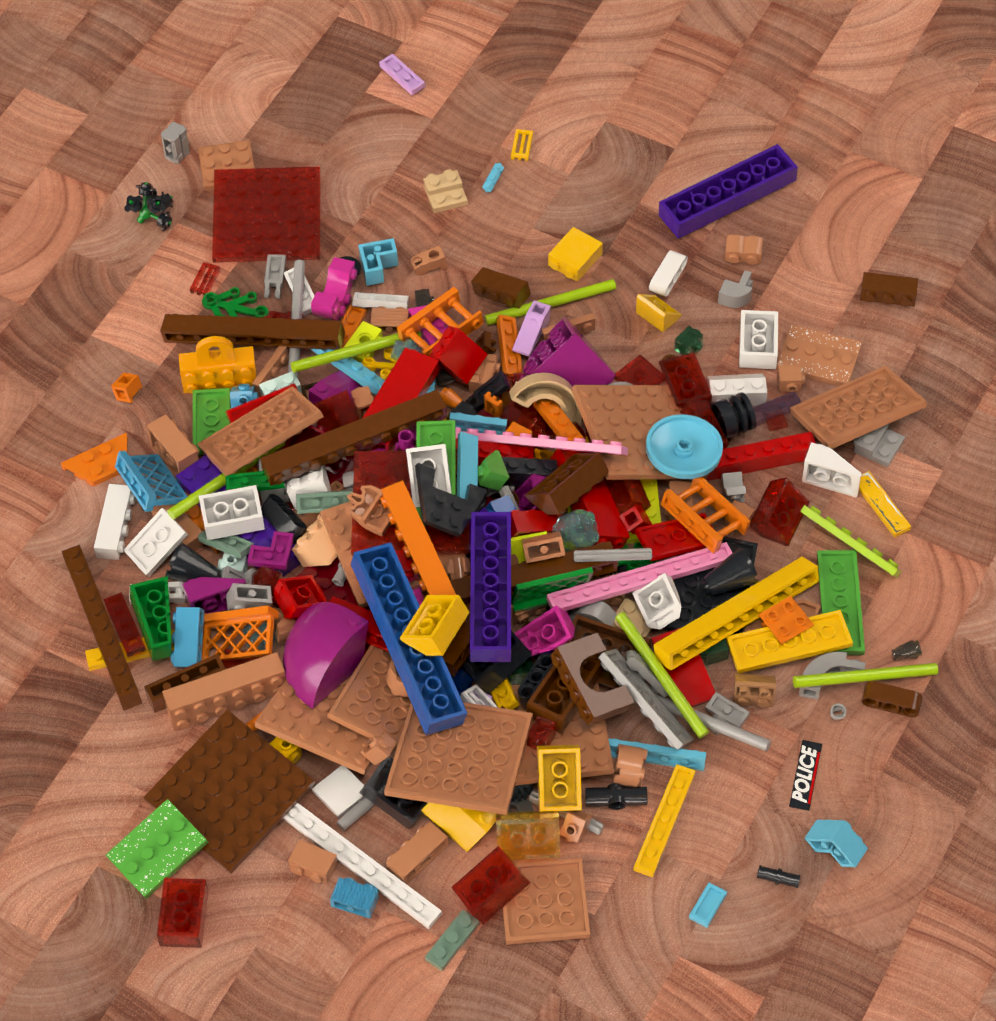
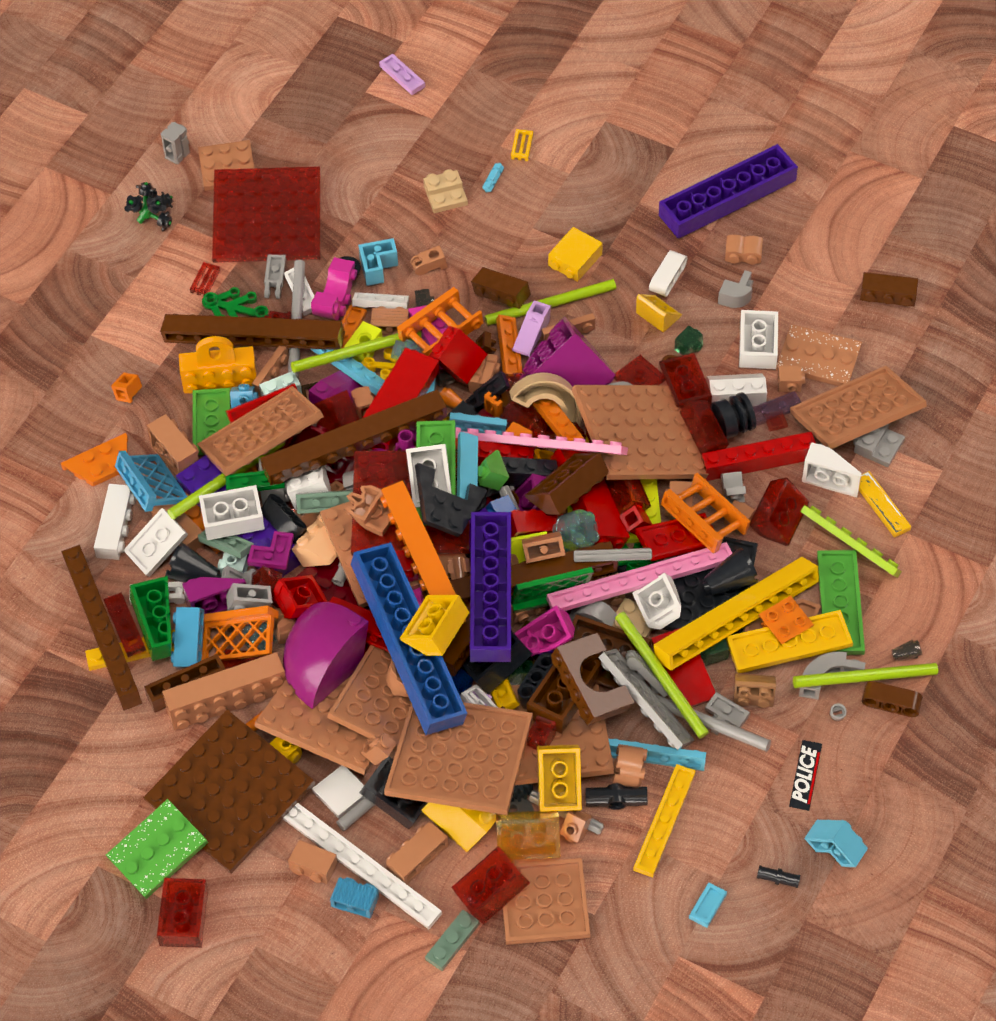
medium azure dish [646,414,723,479] -> none

